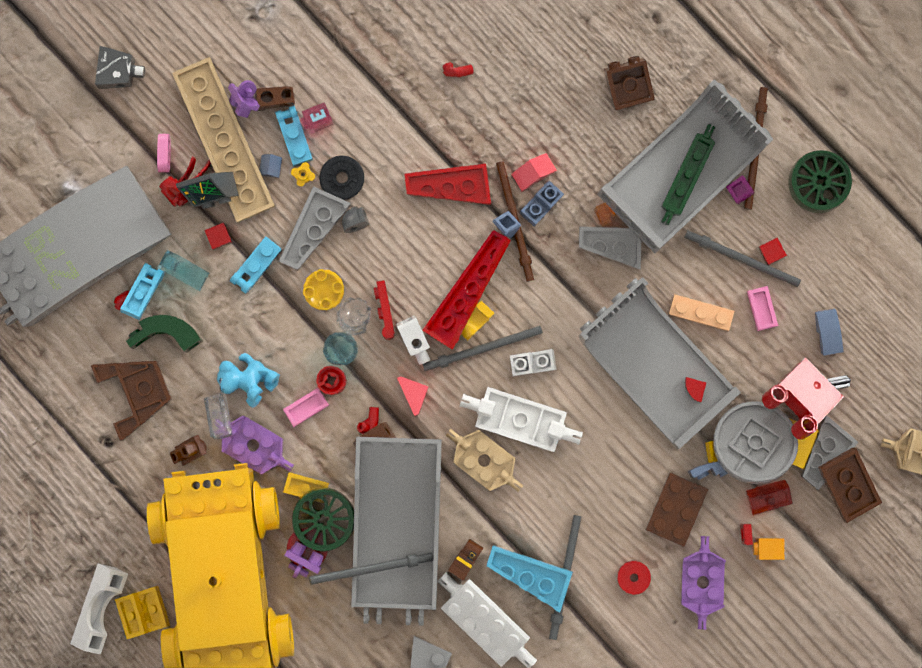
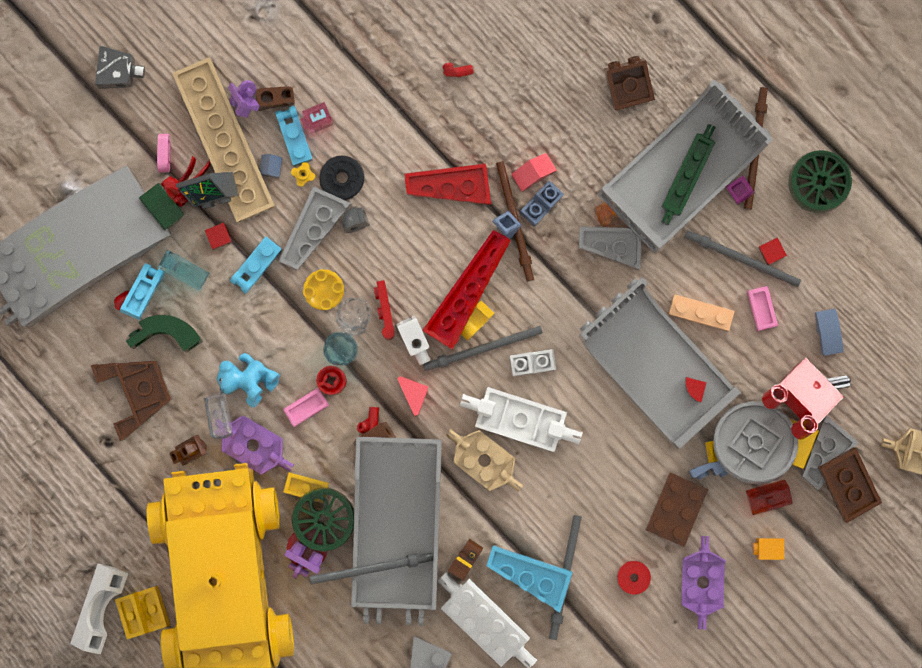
red tile [740,523,753,545] -> none
none -> dark green slope [139,183,184,231]

